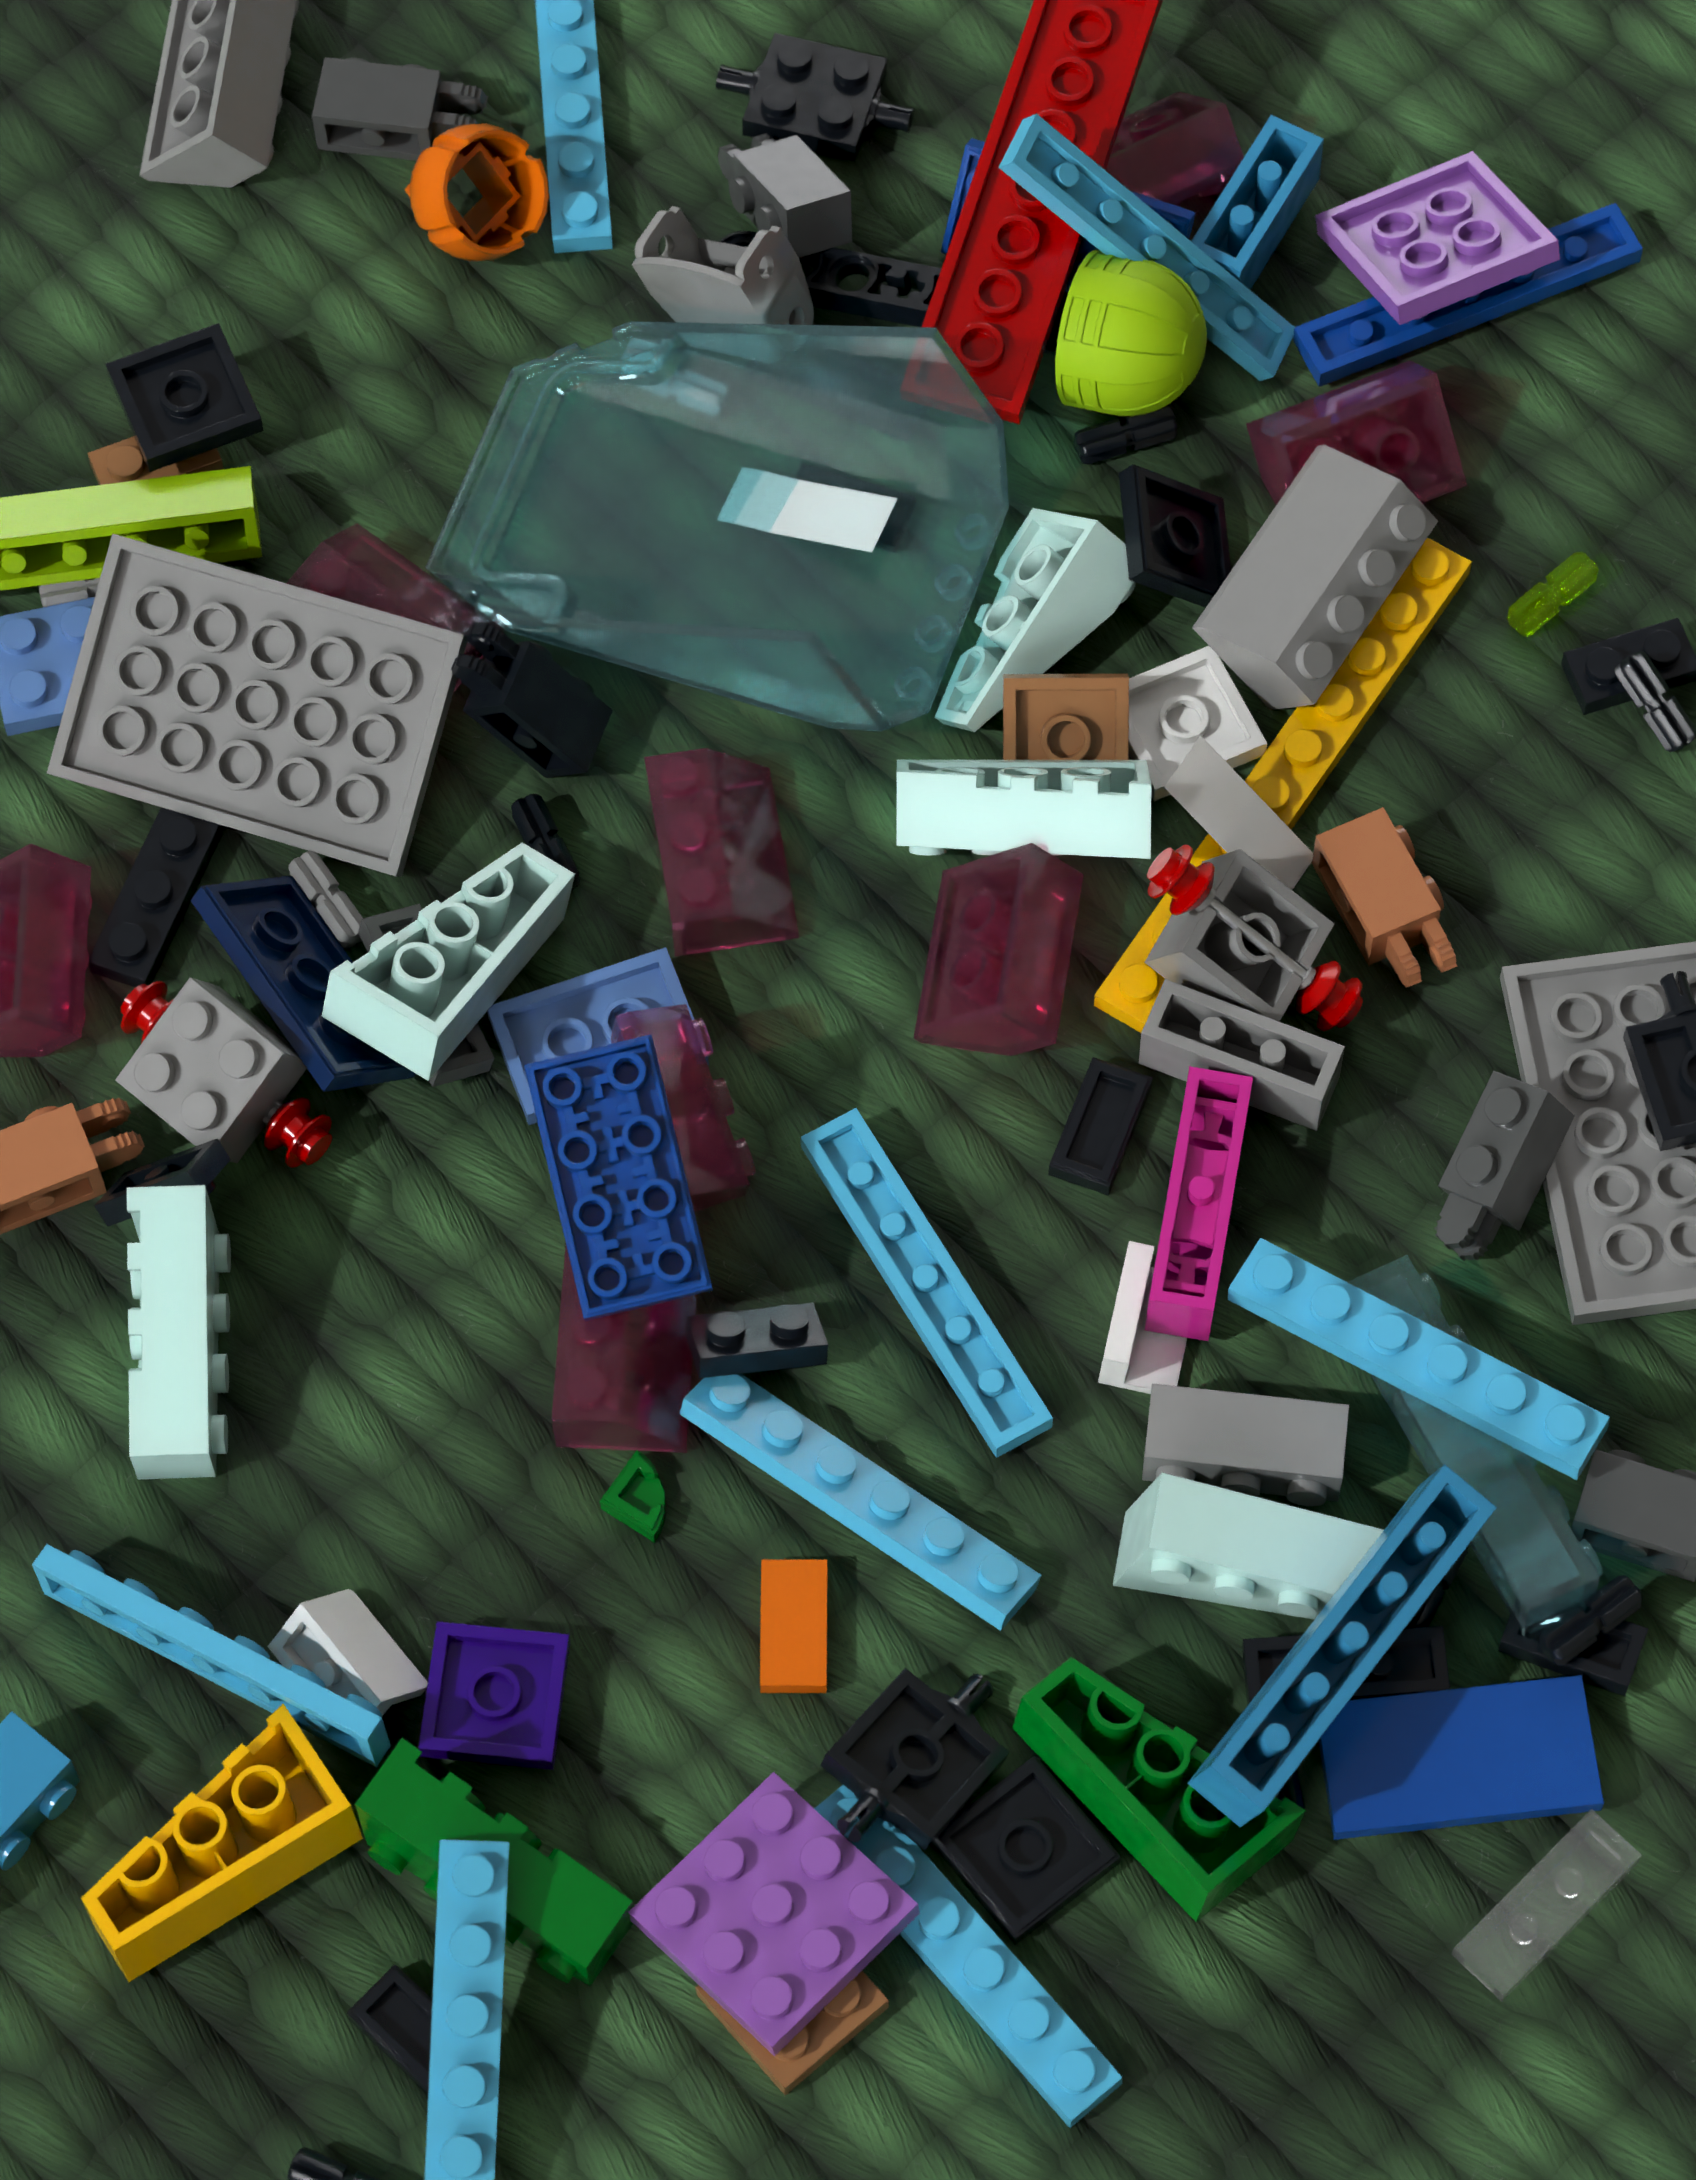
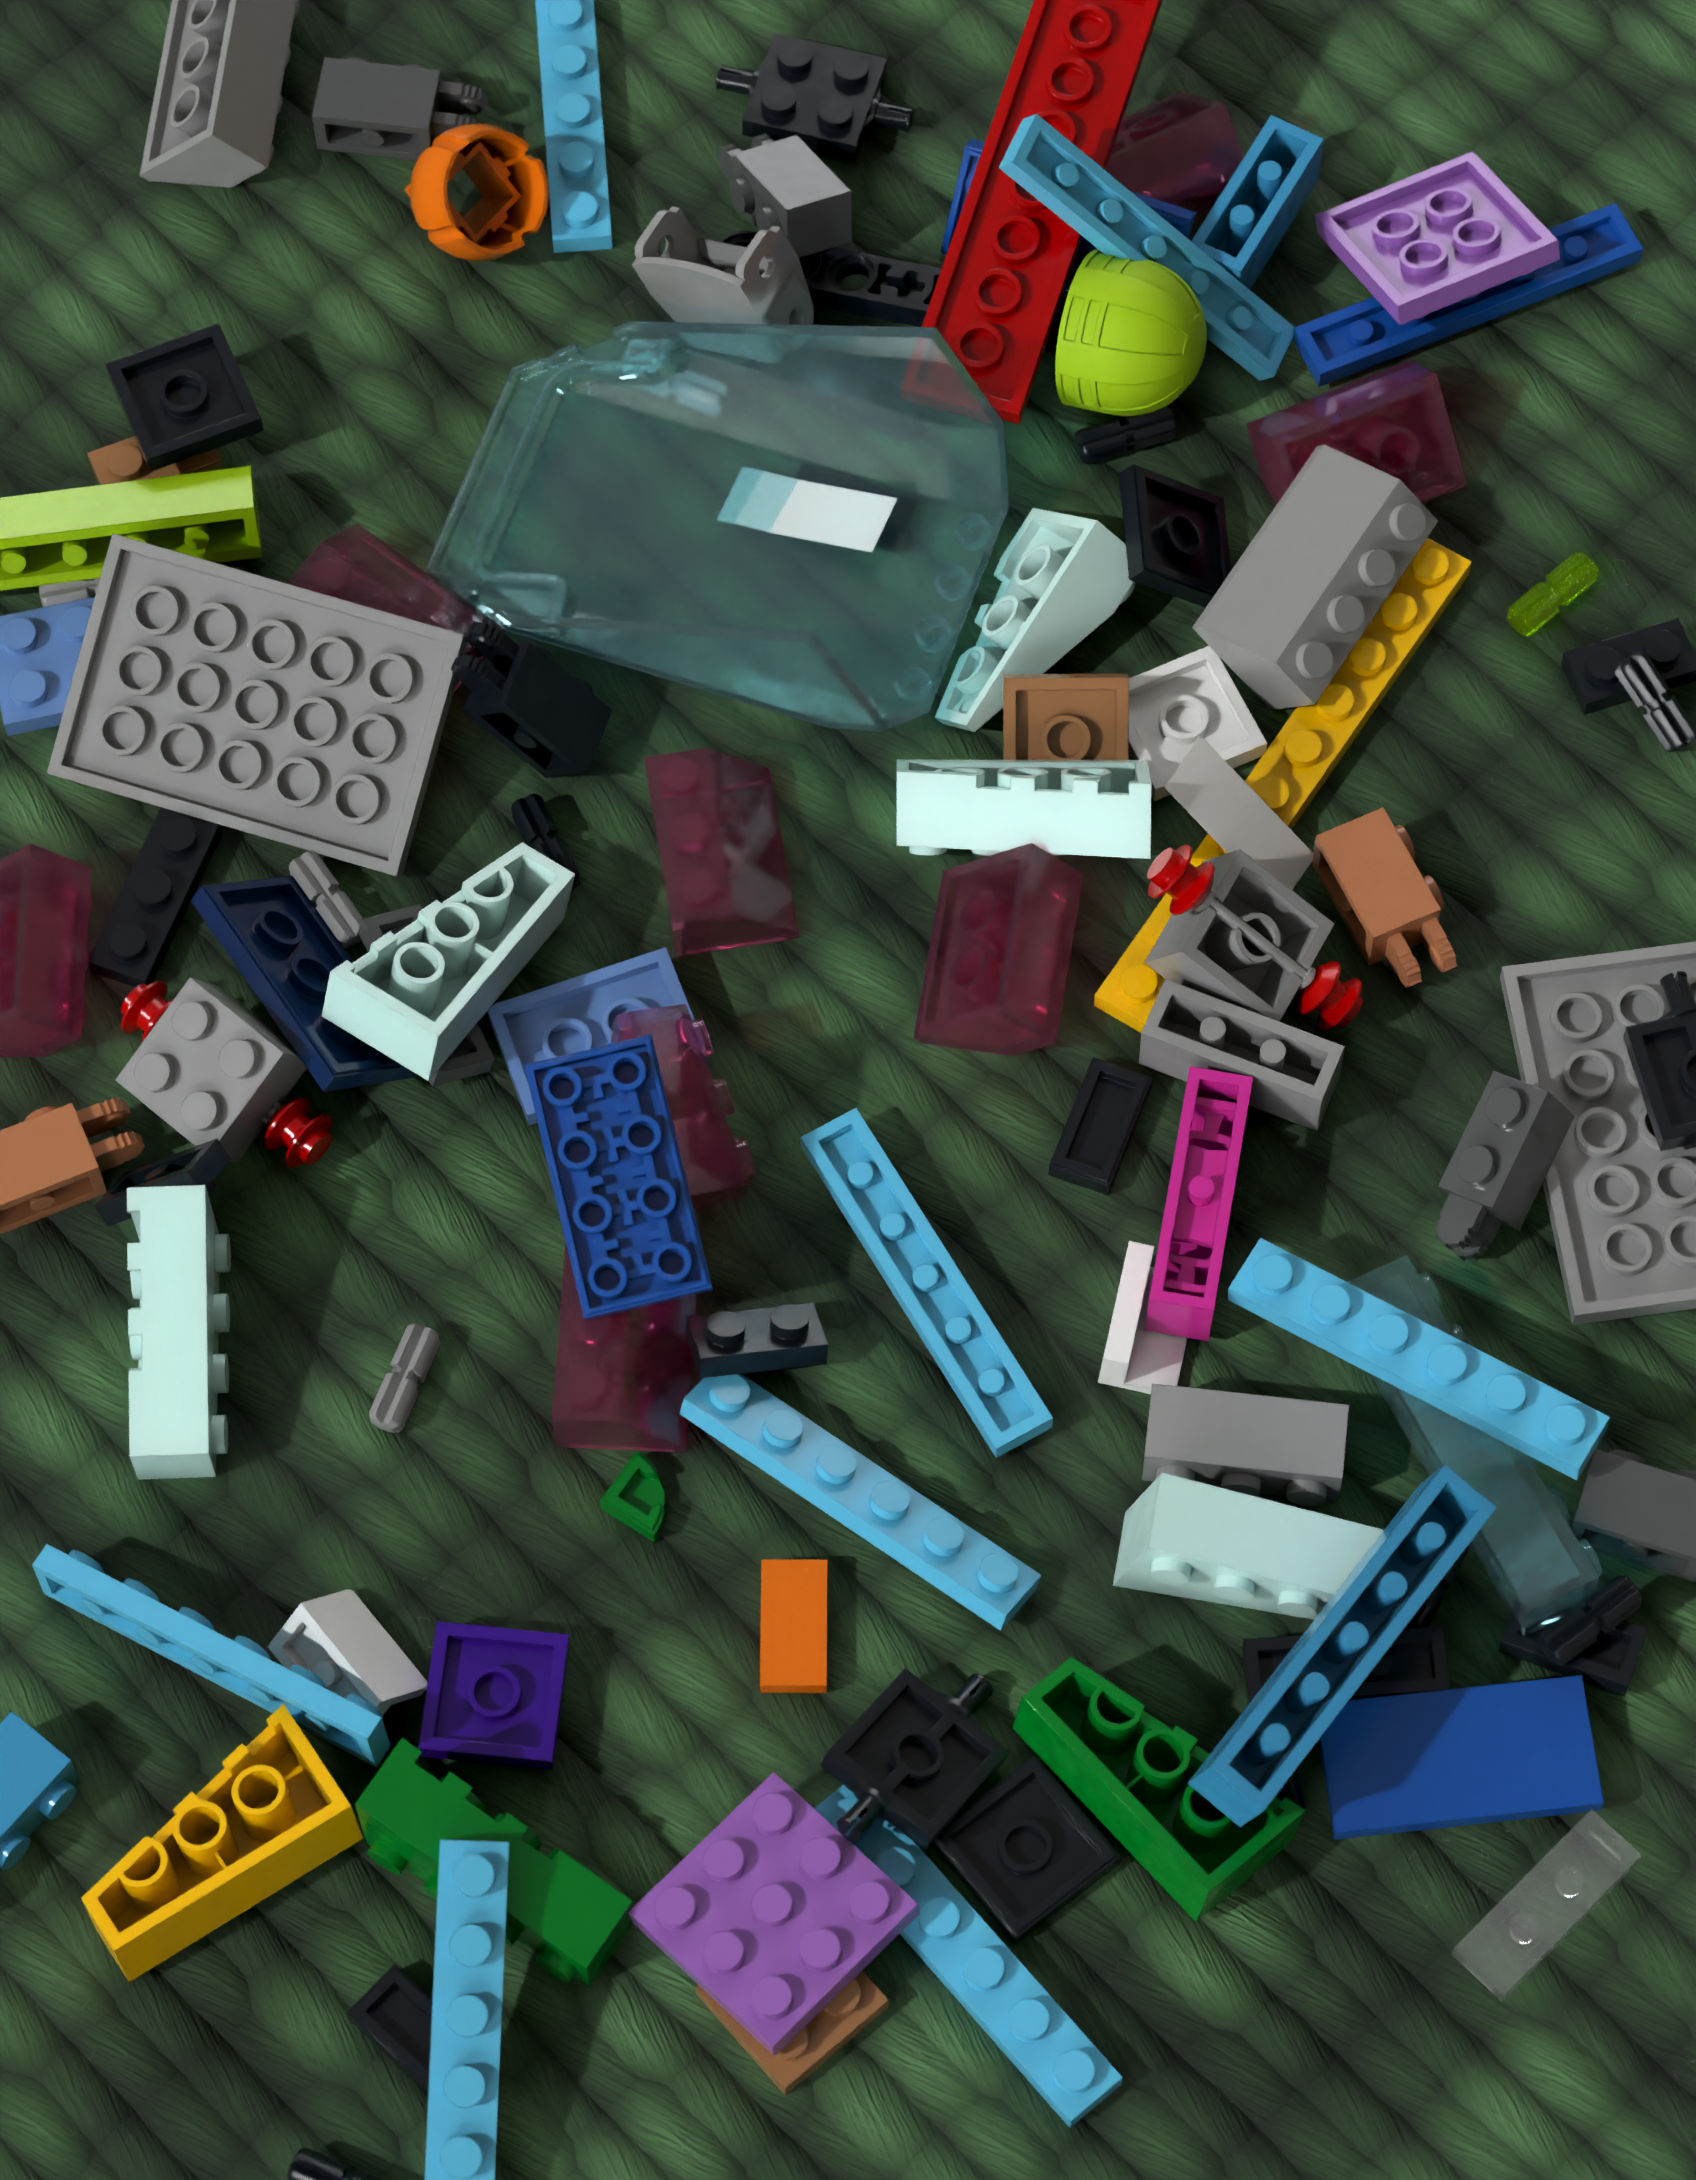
none -> light grey piece [369,1323,440,1433]

